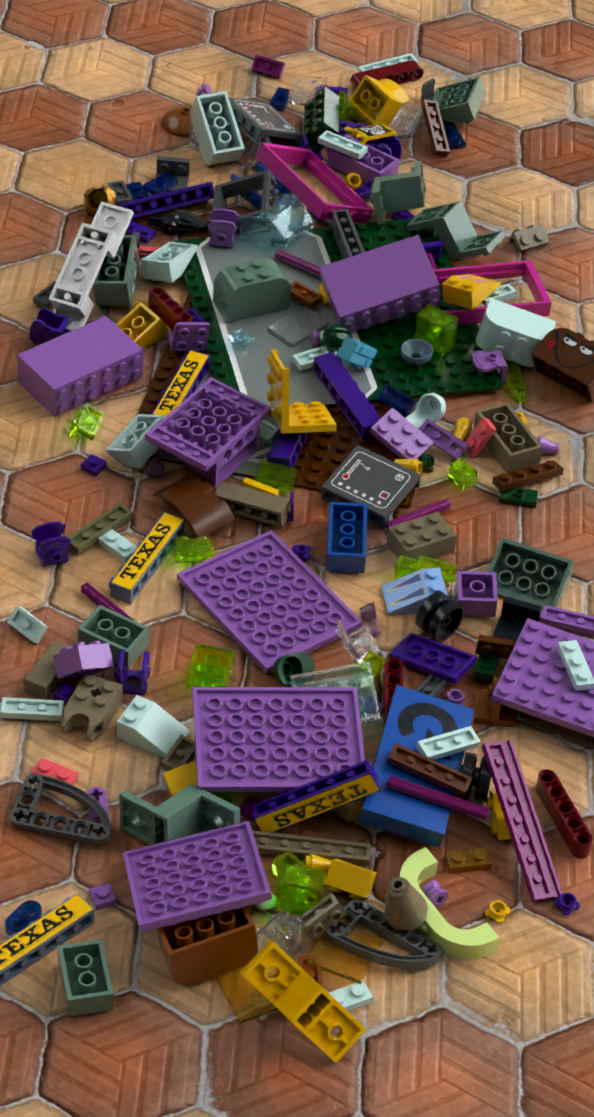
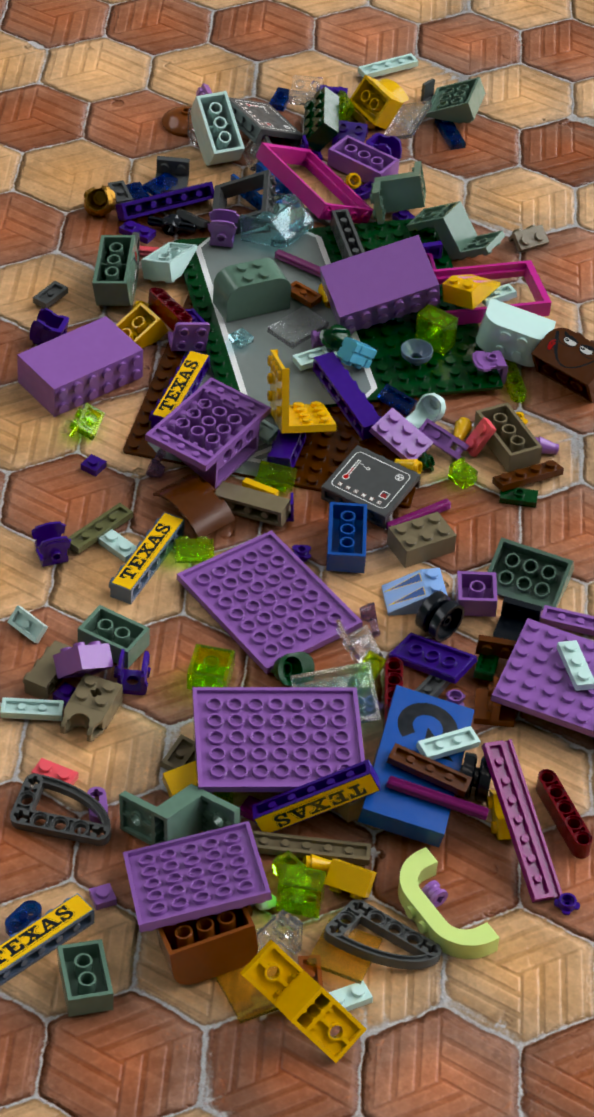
white bracket [49,201,134,332] -> none
magenta axle [81,582,135,621] -> none
light aqua slope [106,414,164,468] -> none
light aqua slope [116,695,190,758] -> none
magenta plate [251,55,285,79] -> none
dark tan bracket [296,892,347,940] -> none
light aqua plate [318,130,368,159] -> none
flag [344,123,397,145] -> none
dark red beam [350,60,424,89] -> none
dark tan cone [384,877,428,931] -> none
clear neon green slope [394,555,457,583] -> none
reddish brown plate [421,99,450,156] -> none
pearl gold plate [445,847,492,873] -> none
yellow plate [485,900,511,923] -> none

